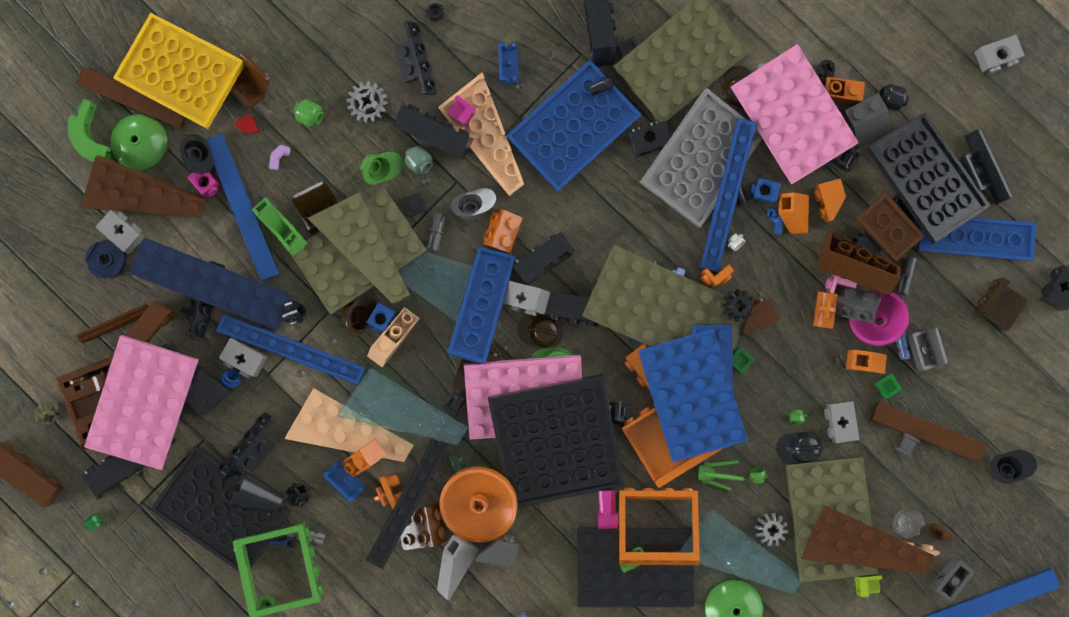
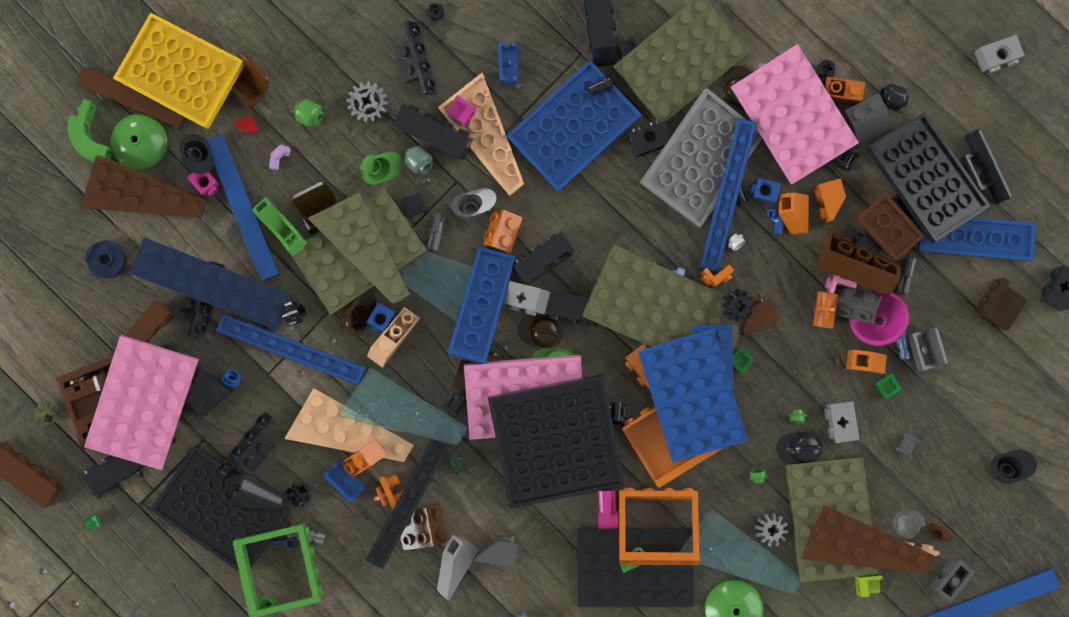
reddish brown axle [77,304,149,343] -> none
light grey brick [96,210,145,254] -> none
light grey brick [219,338,268,378] -> none
orange dish [439,467,518,542] -> none
bright green plant [698,460,744,491] -> none
reddish brown tile [870,402,987,462] -> none

